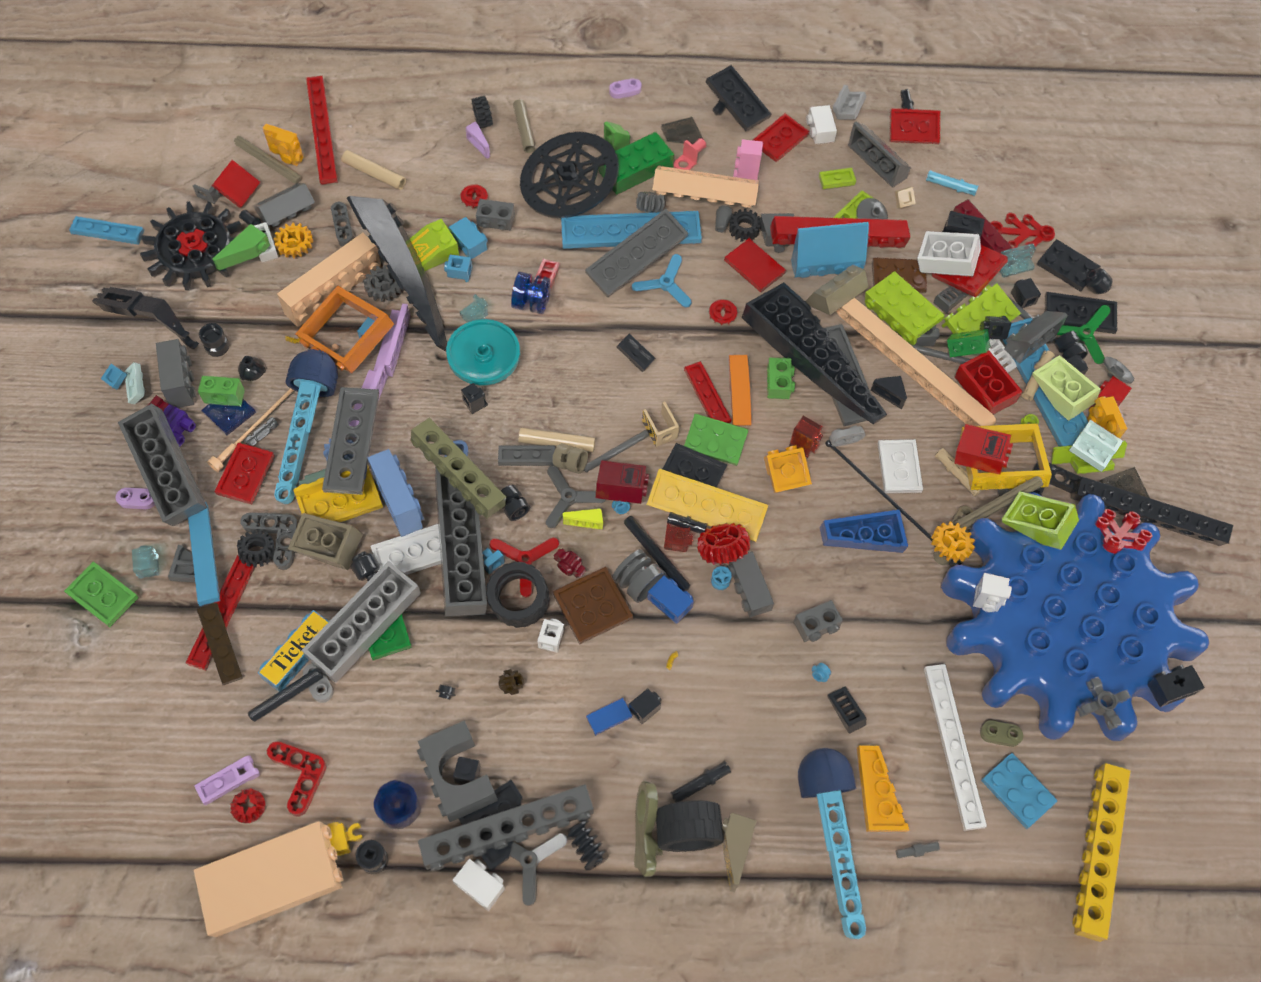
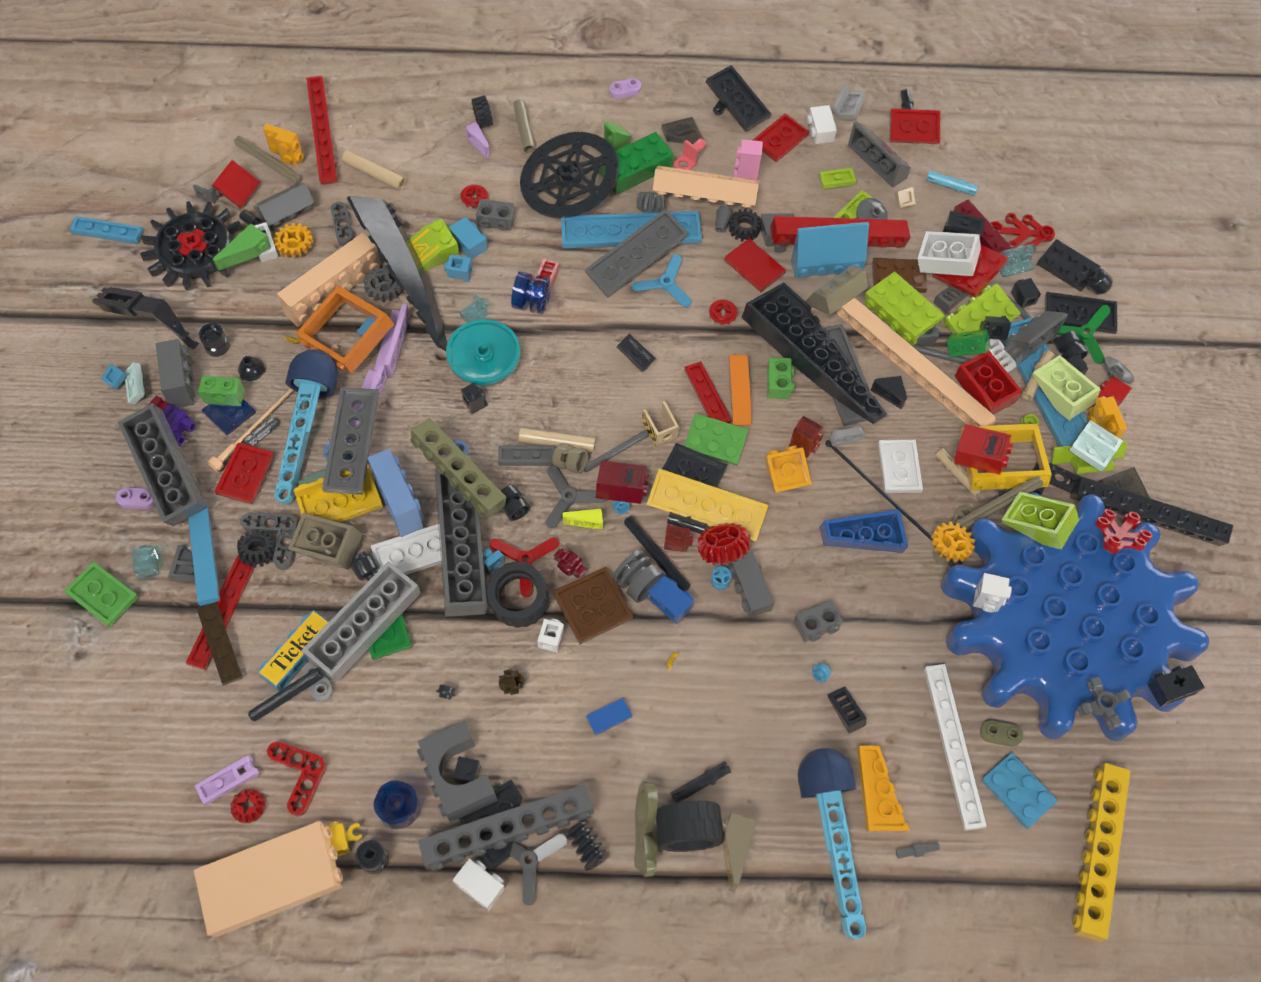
black brick [629,688,662,724] -> none

